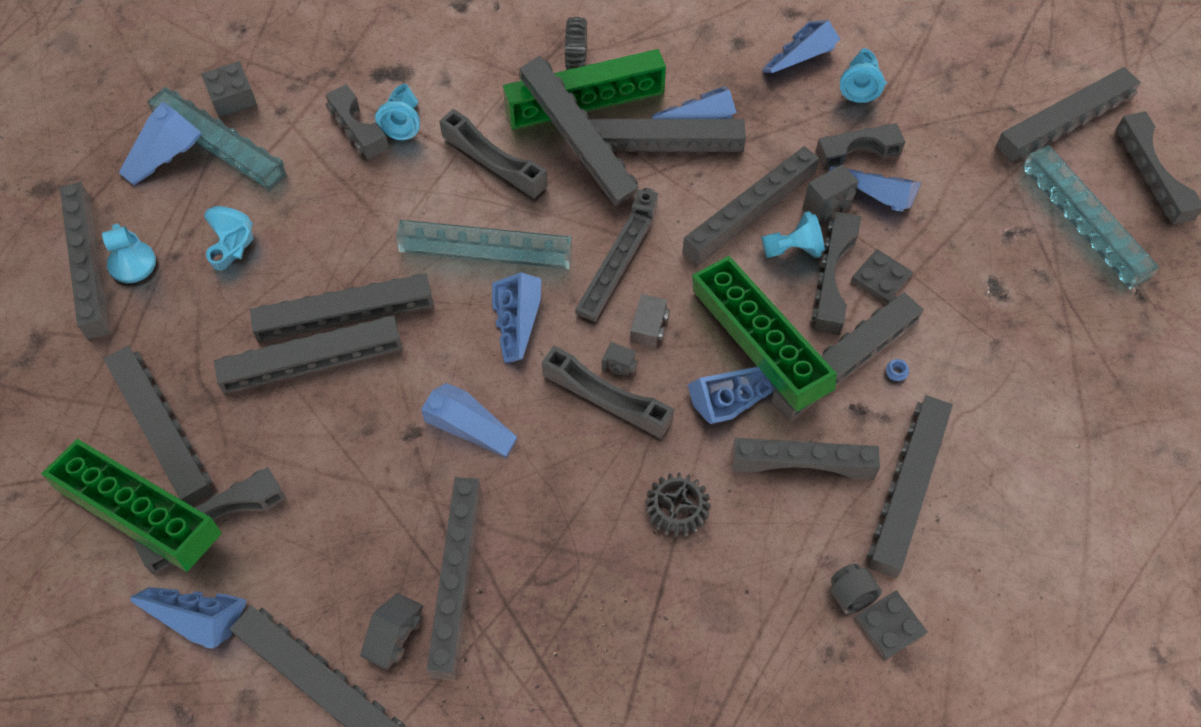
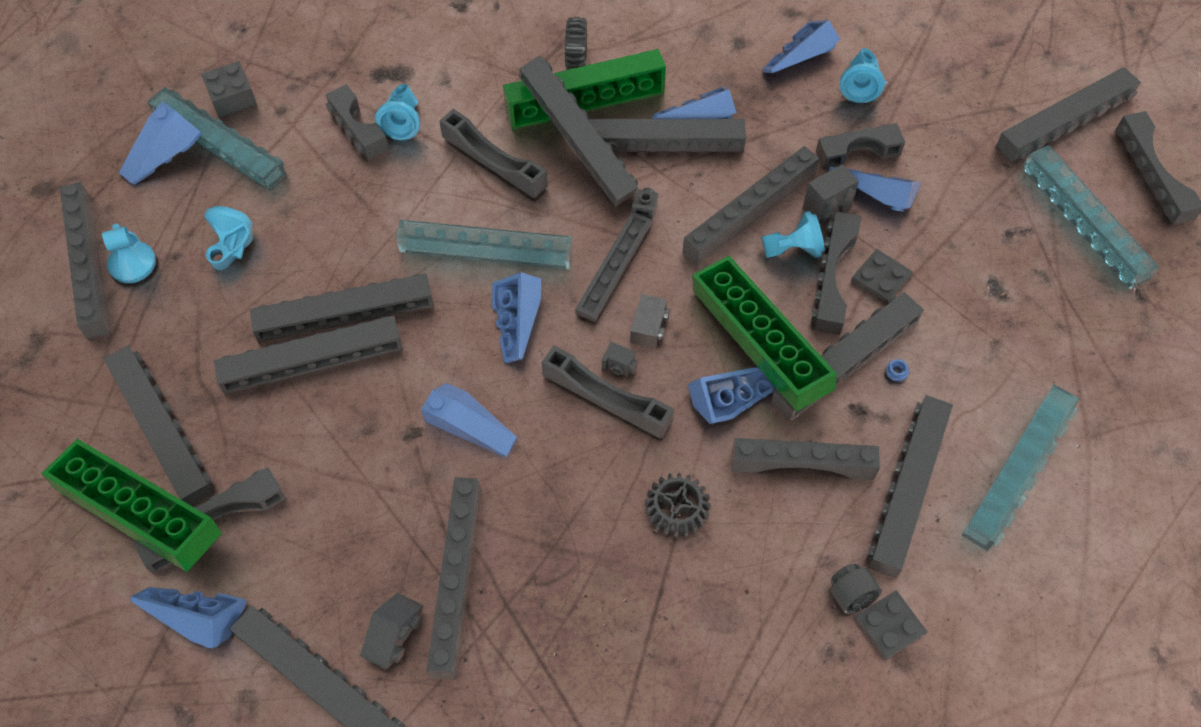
none -> clear light blue brick [962,384,1080,551]

